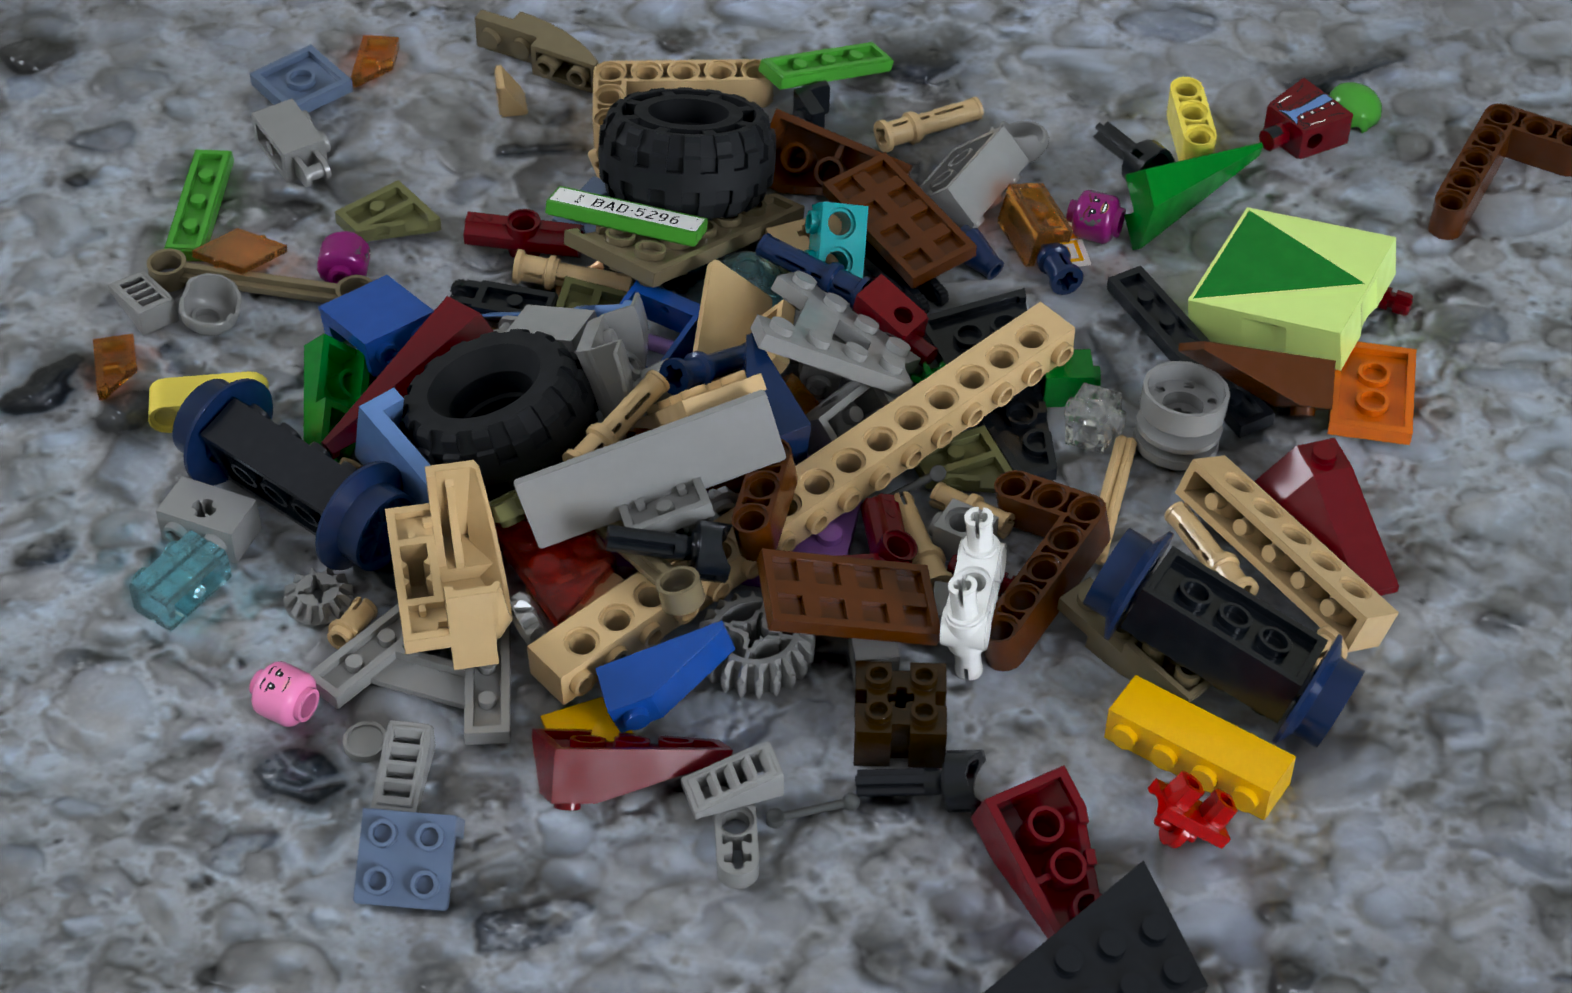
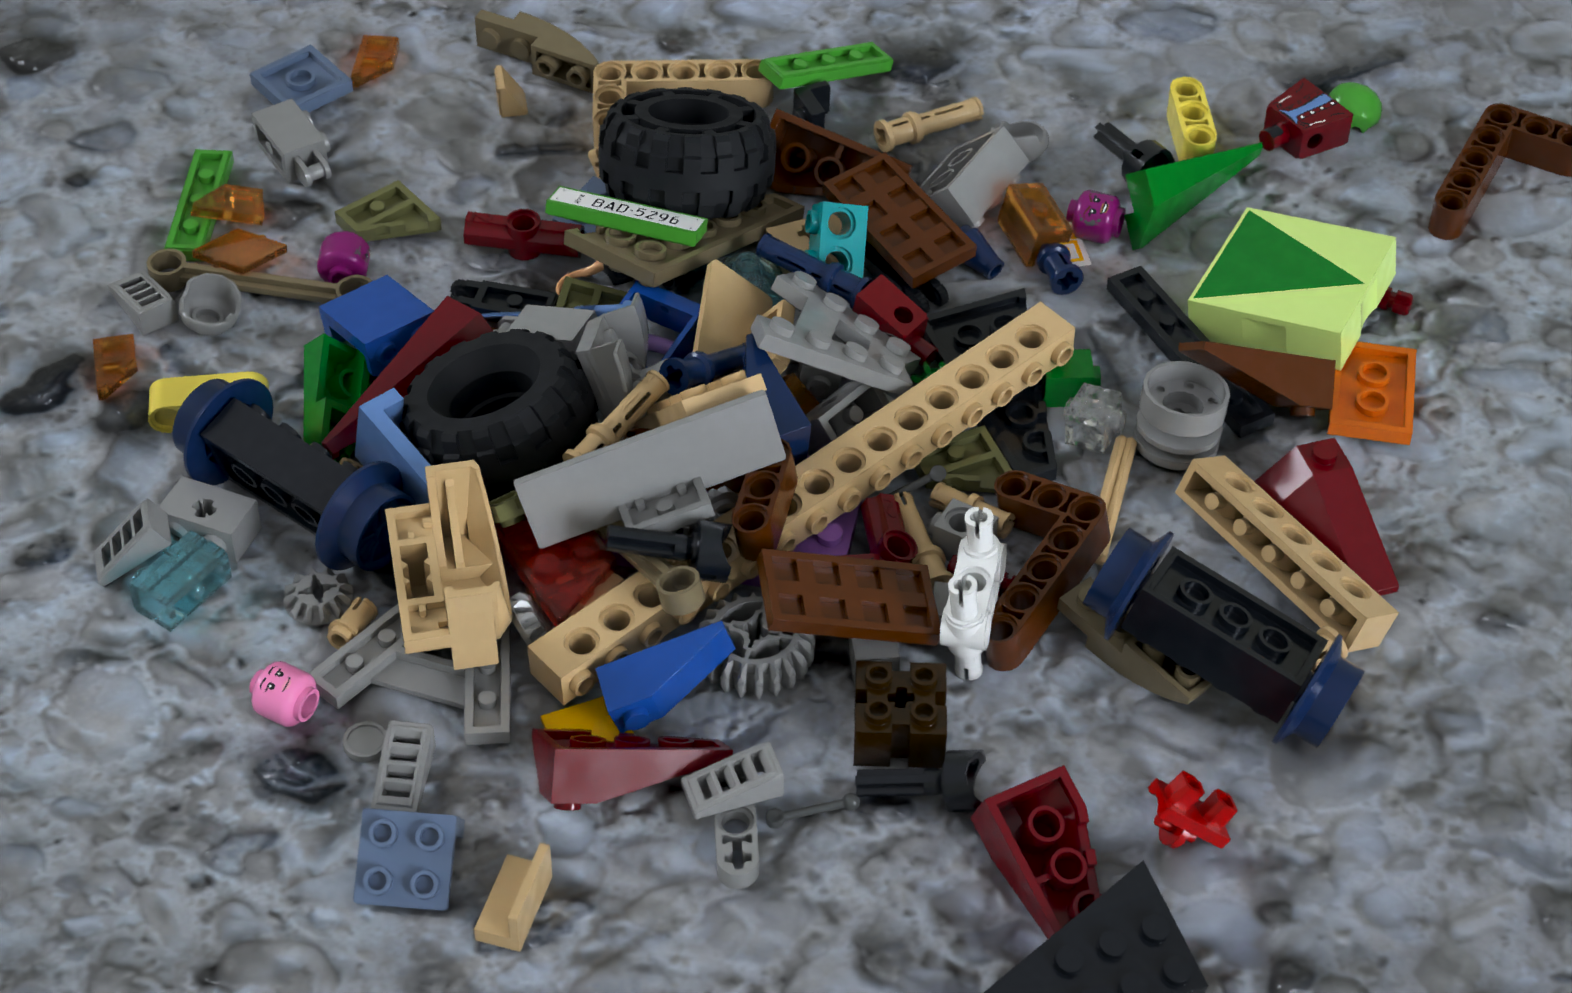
tan pin [512,249,633,292] -> none
yellow brick [1104,675,1296,820] -> none
tan pin [1164,501,1259,596] -> none
none -> light grey slope [94,499,172,587]
none -> clear orange tile [191,184,265,225]
none -> tan panel [474,843,553,952]

